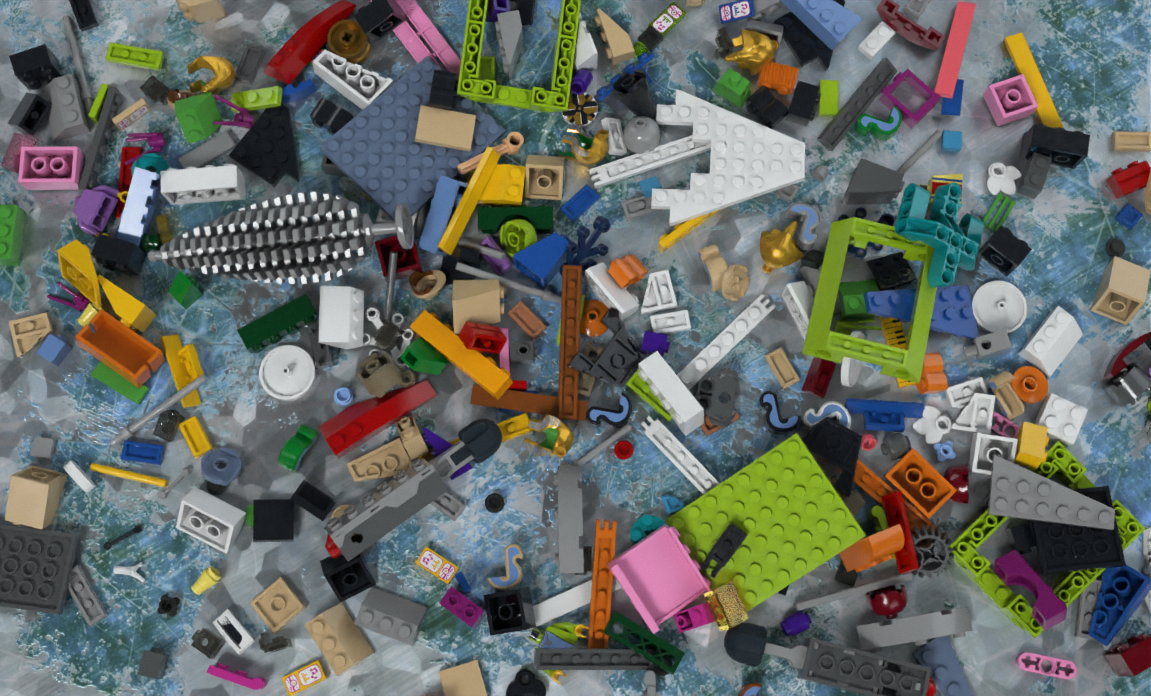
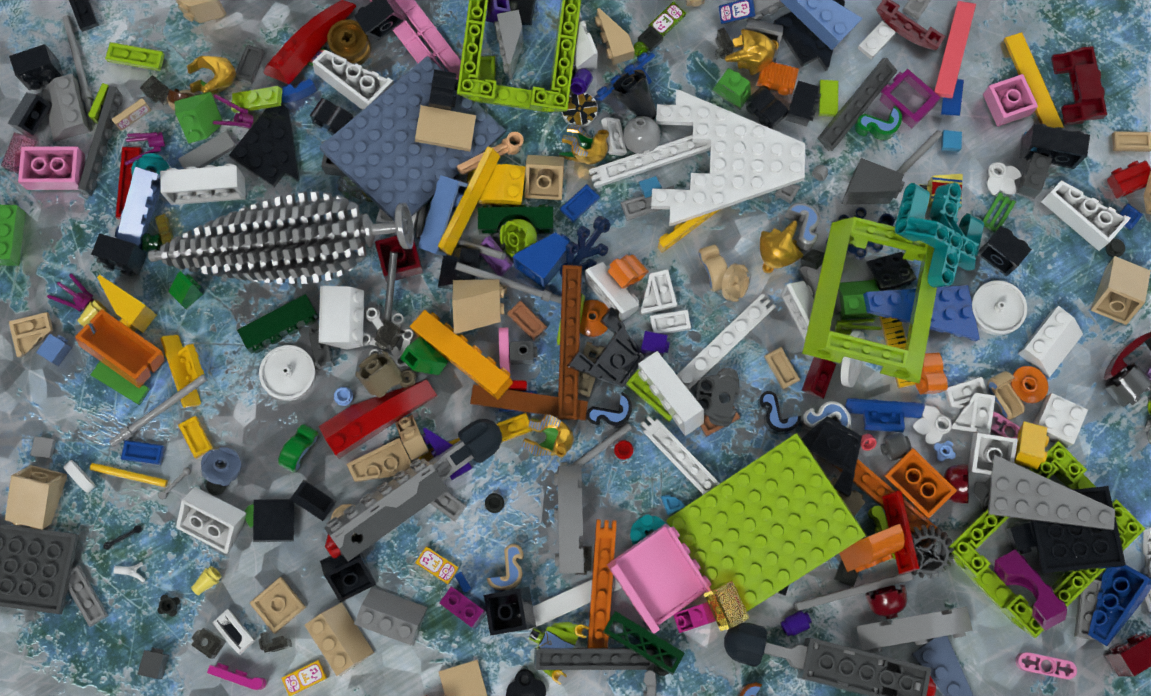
yellow slope [57,239,102,308] -> none
medium lavender torso [73,185,128,238] -> none
clear smoke bracket [153,409,185,442] -> none
tan piece [409,270,446,300] -> none
red brick [459,321,507,354] -> none
black hinge [701,522,748,578] -> none
light grey torso [963,329,1012,361] -> none
none -> white wedge [1041,180,1131,251]
none -> dark red bracket [1051,46,1108,125]

